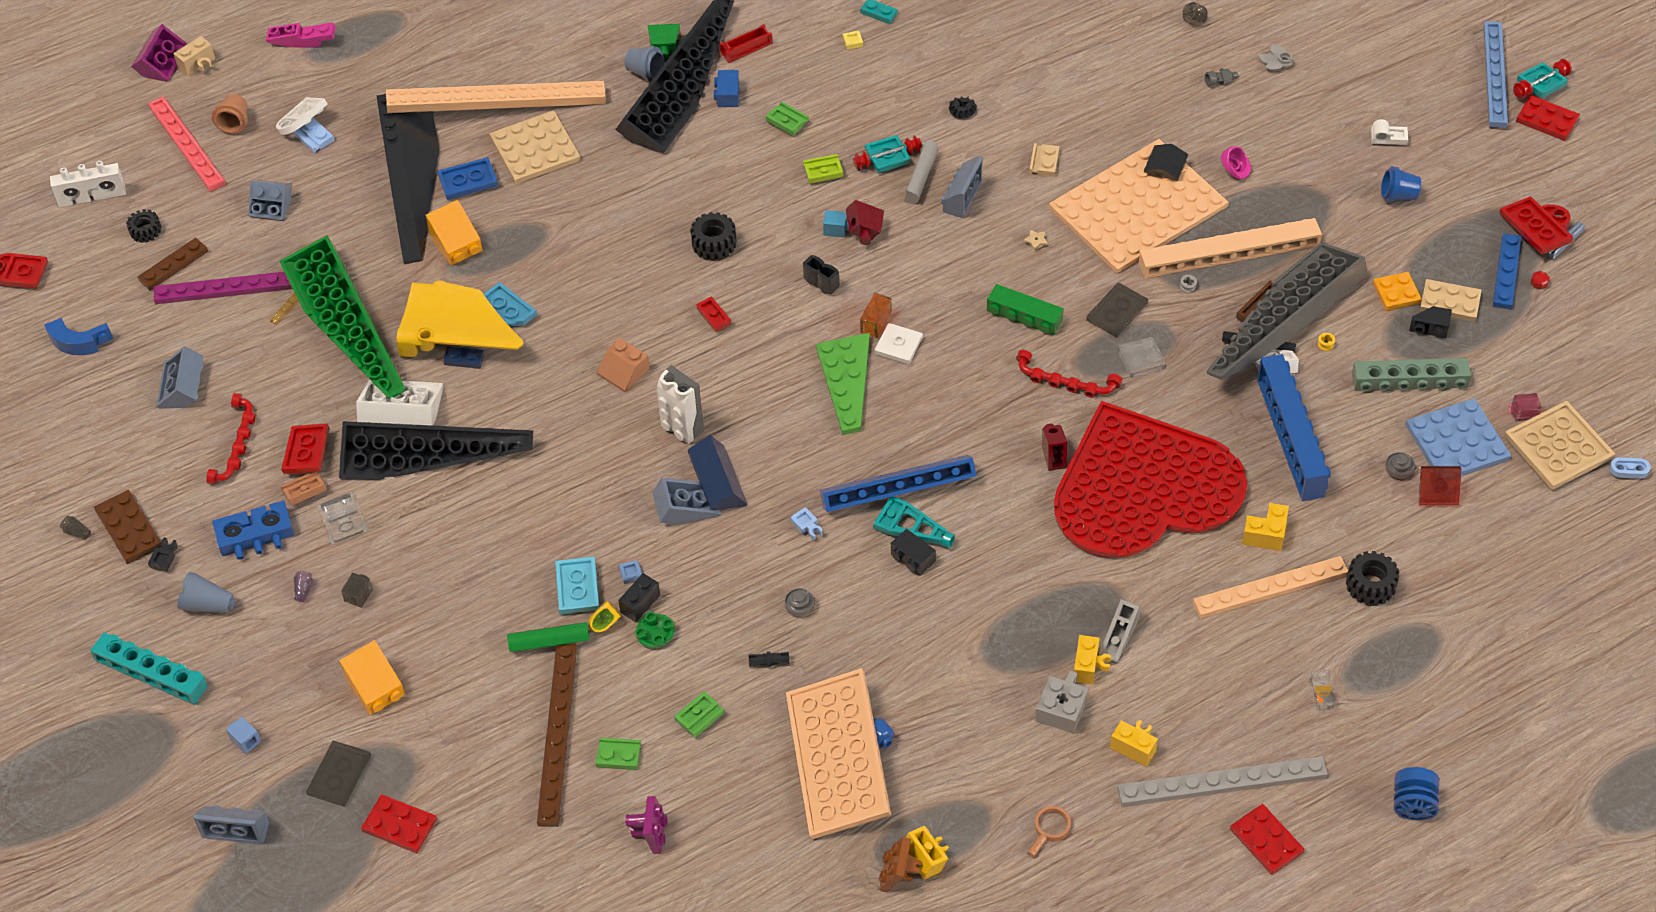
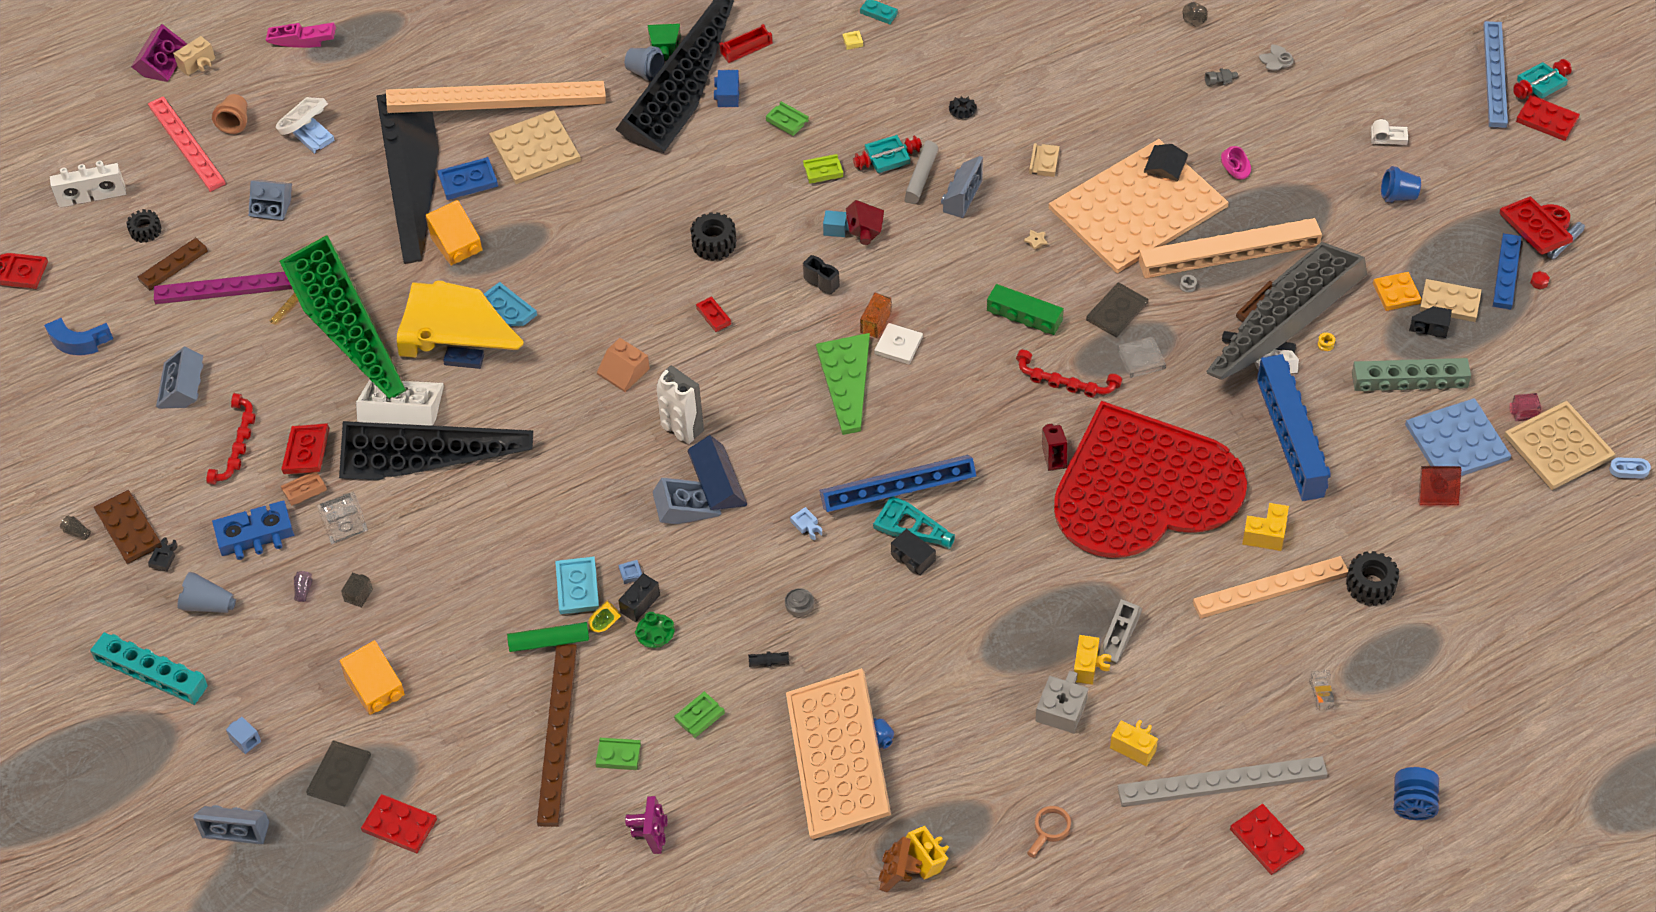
flat silver plate [1385,452,1415,479] -> none

